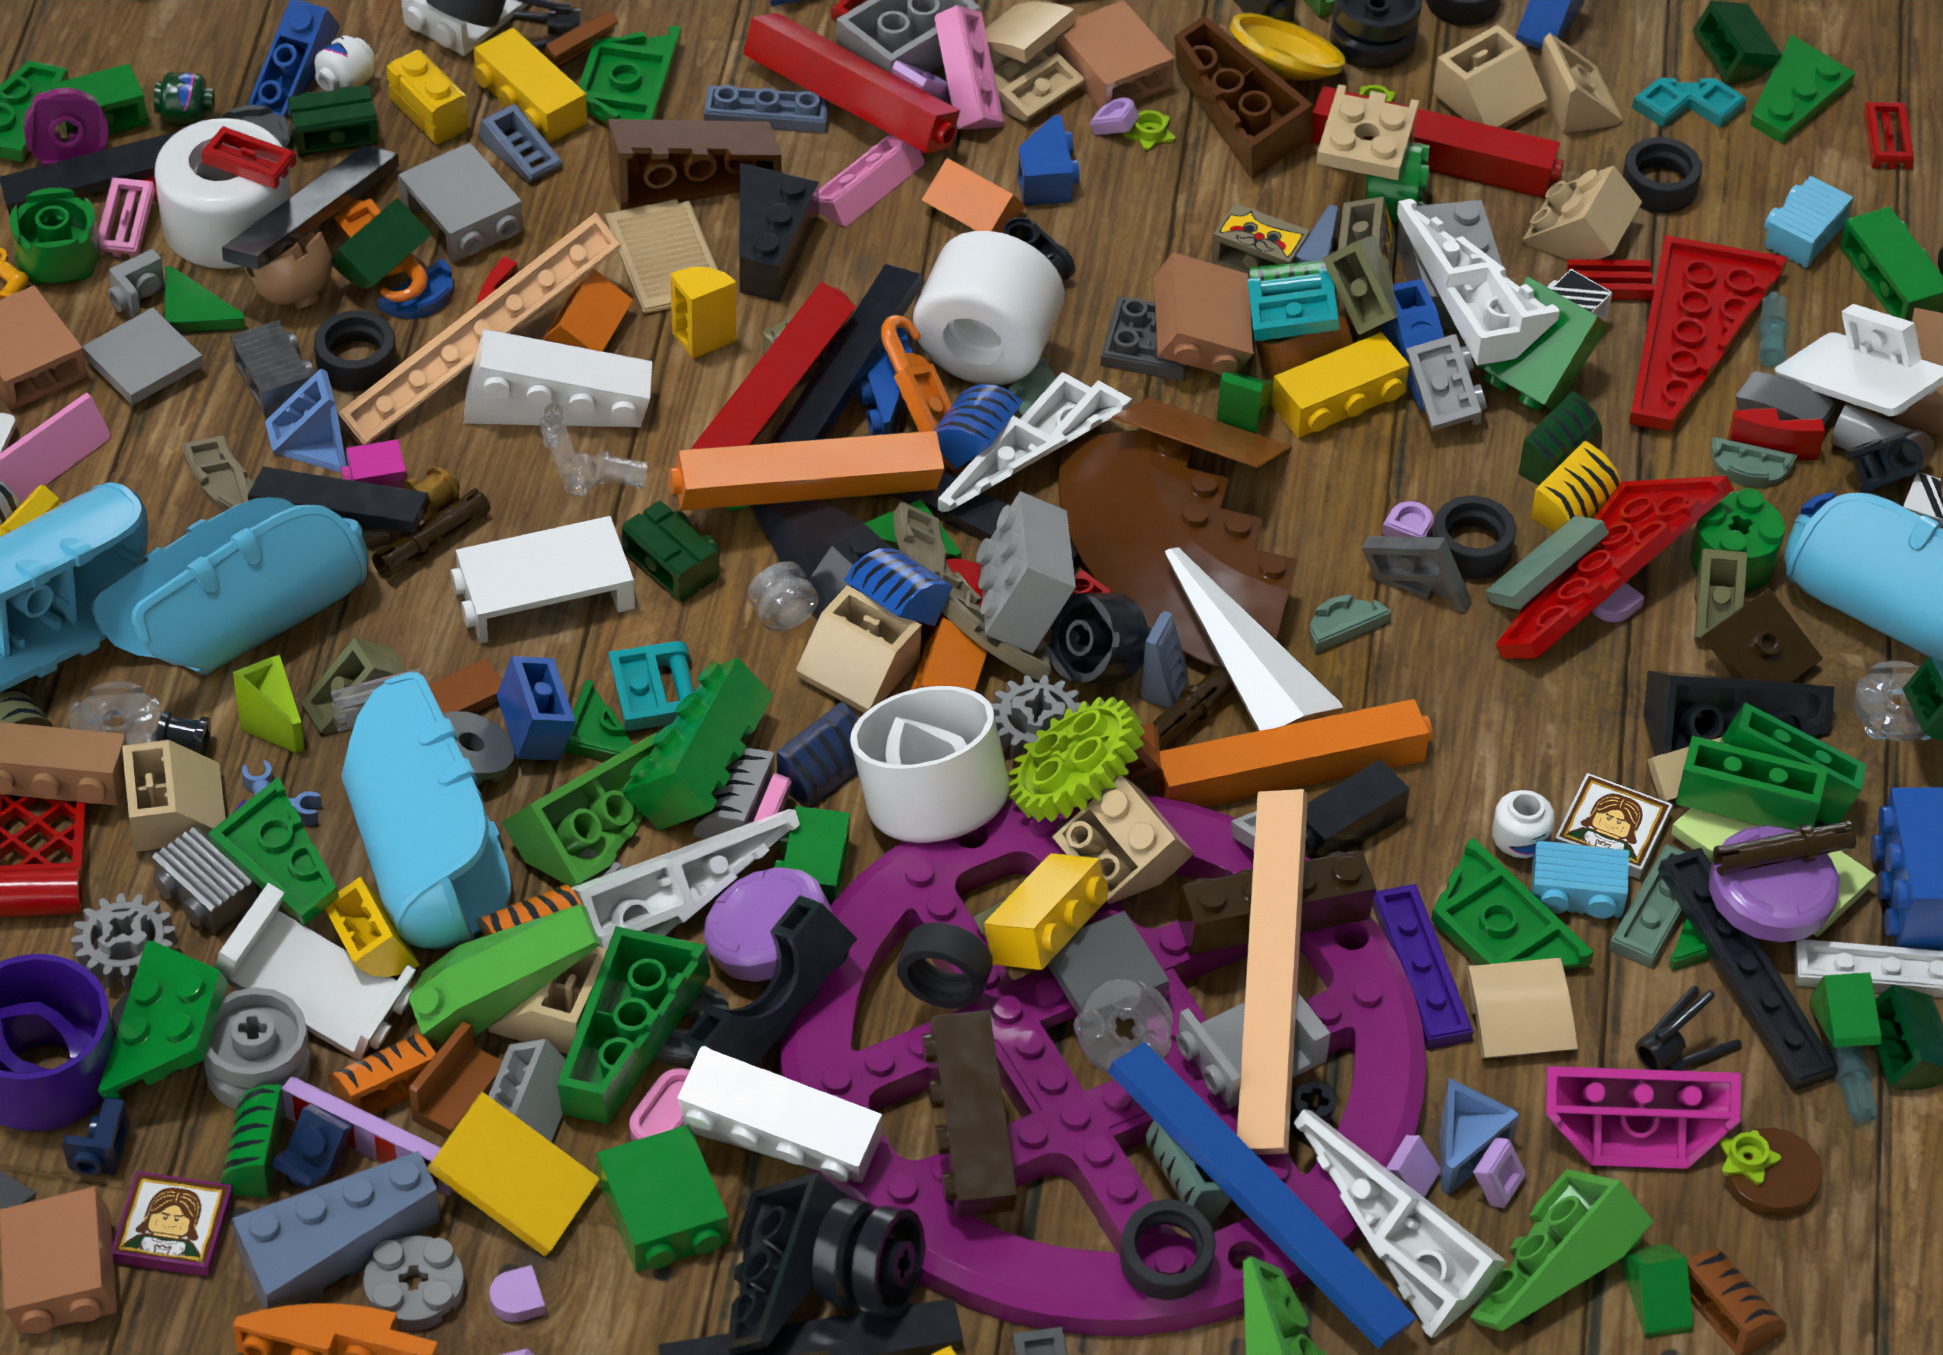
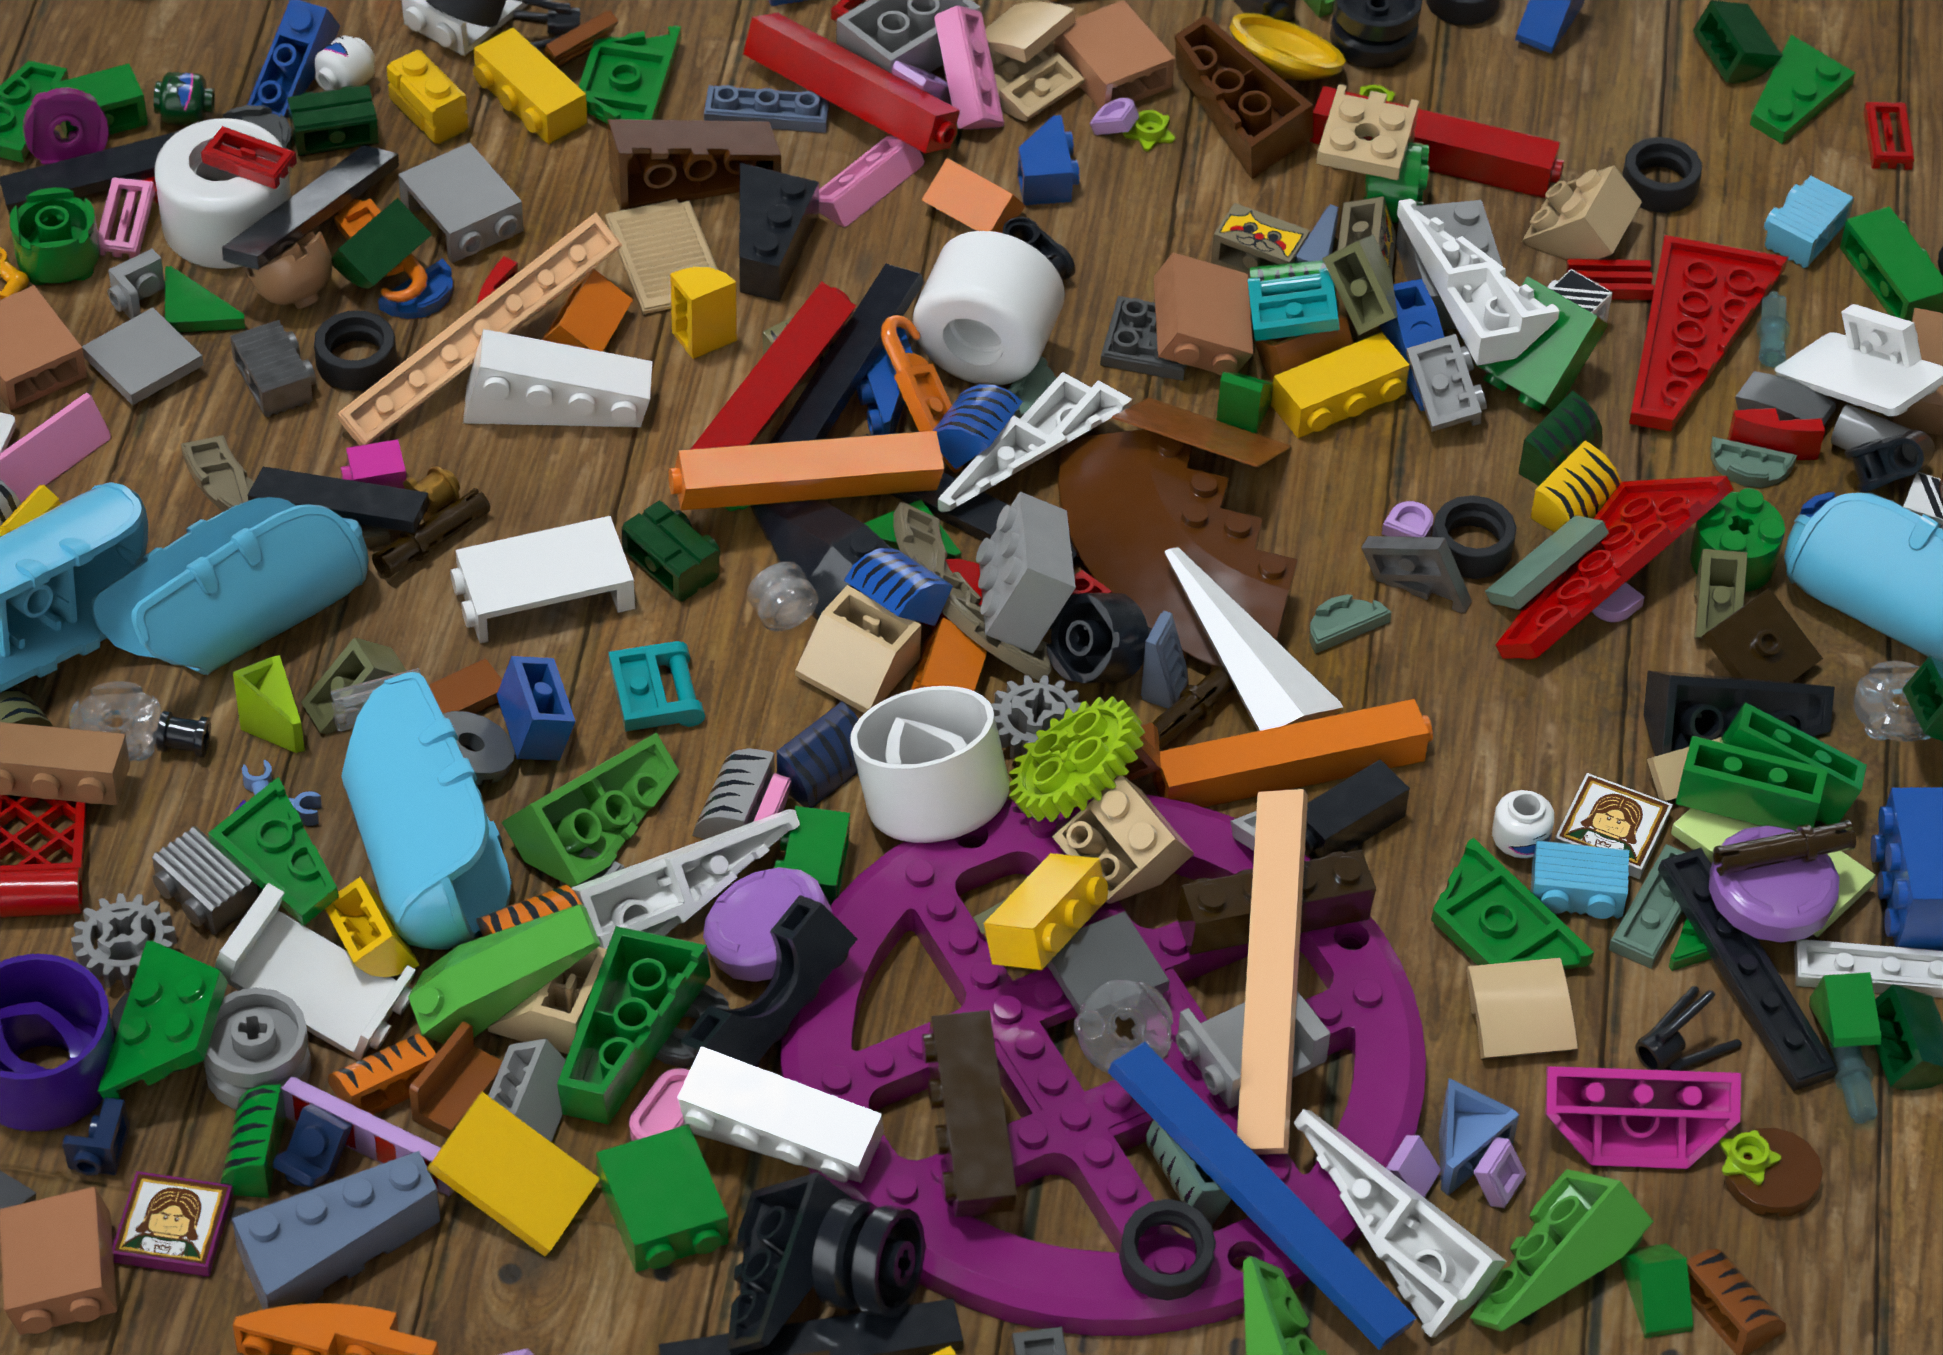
tan slope [122,740,226,852] -> none
medium blue slope [265,368,347,473] -> none
light grey plate [363,1236,464,1331] -> none
sand blue slope [478,104,563,183] -> none
lavender tile [489,1265,546,1322] -> none
clear pin [540,403,649,496] -> none
green tile [564,679,633,762] -> none
green wedge [622,657,773,831] -> none
black tyre [897,922,992,1009] -> none
black bush [1290,1081,1336,1144] -> none
dark purple tile [1372,884,1473,1049] -> none
tan slope [1433,24,1548,129] -> none
tan slope [1538,33,1623,134] -> none
teal tile [1632,78,1747,128] -> none

